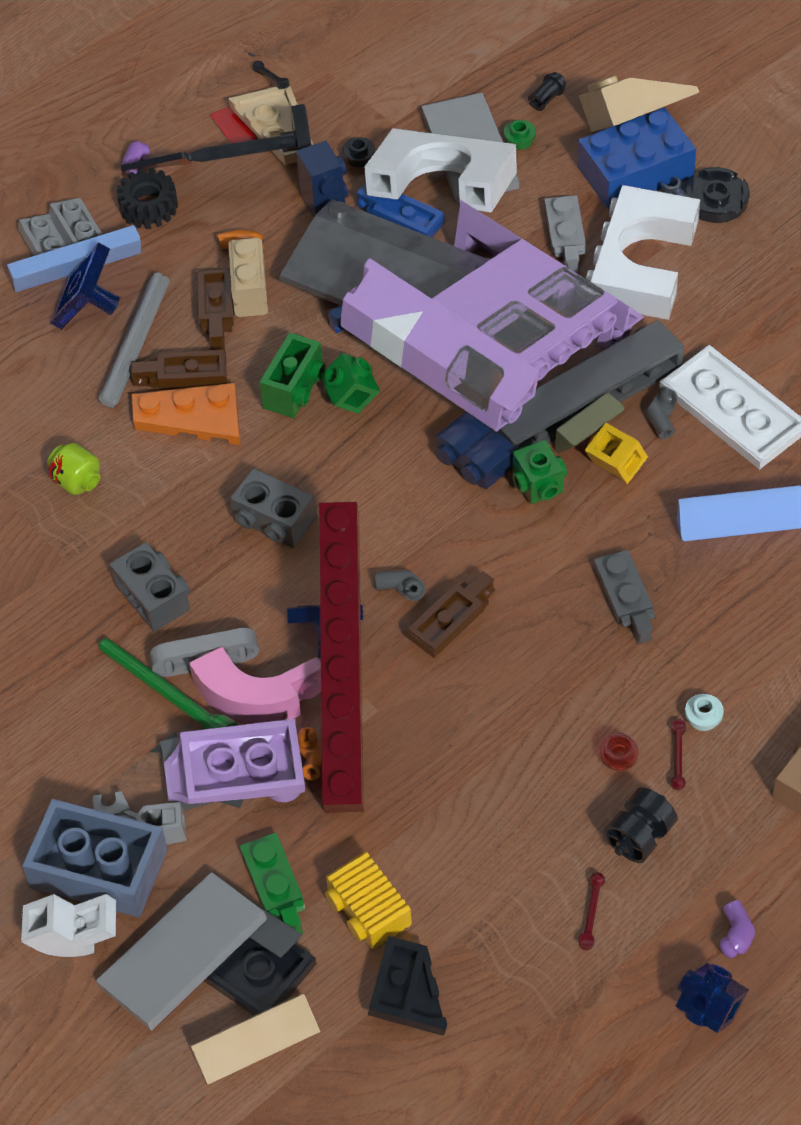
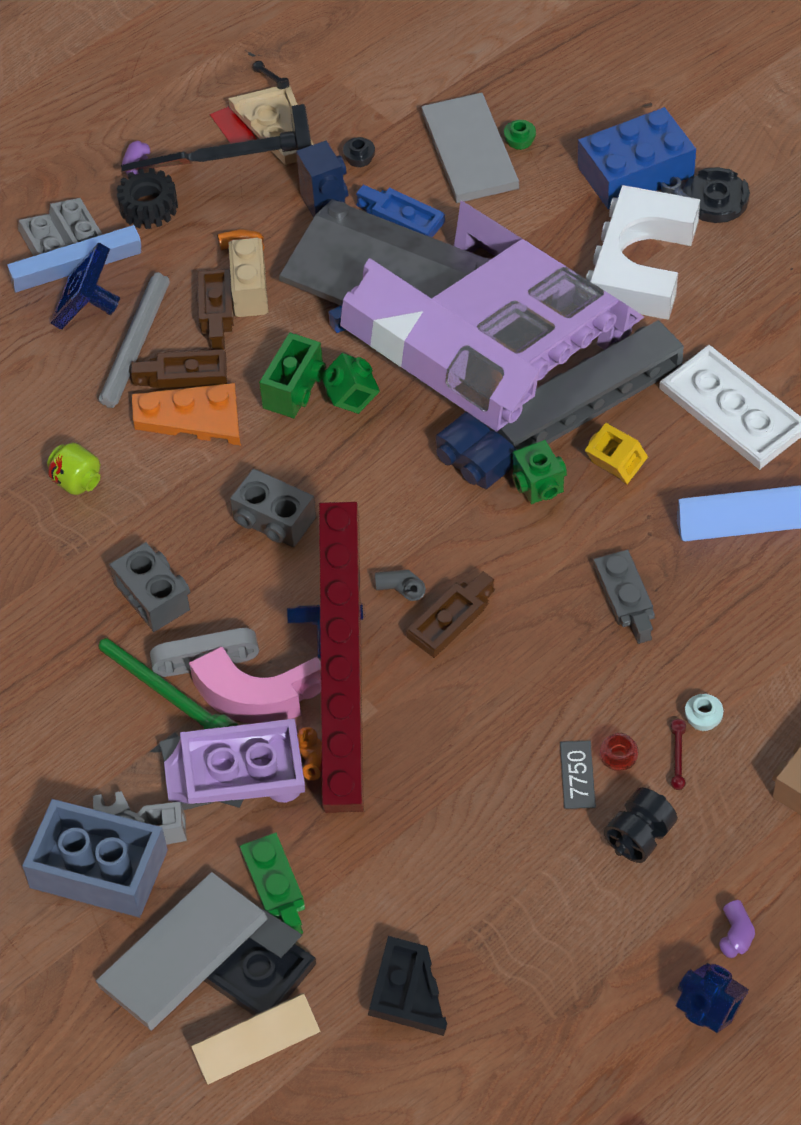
white brick [21,894,116,957] -> none
yellow brick [325,851,412,949] -> none
white arch [365,128,517,212] -> none
black pin [528,72,566,111] -> none
light grey hinge [544,195,586,273] -> none
olive slope [555,392,625,453] -> none
dark red hinge [578,872,605,950] -> none
tan slope [579,75,699,132] -> none
dark grey arm [647,388,678,439] -> none
none -> dark grey sticker [560,740,596,809]

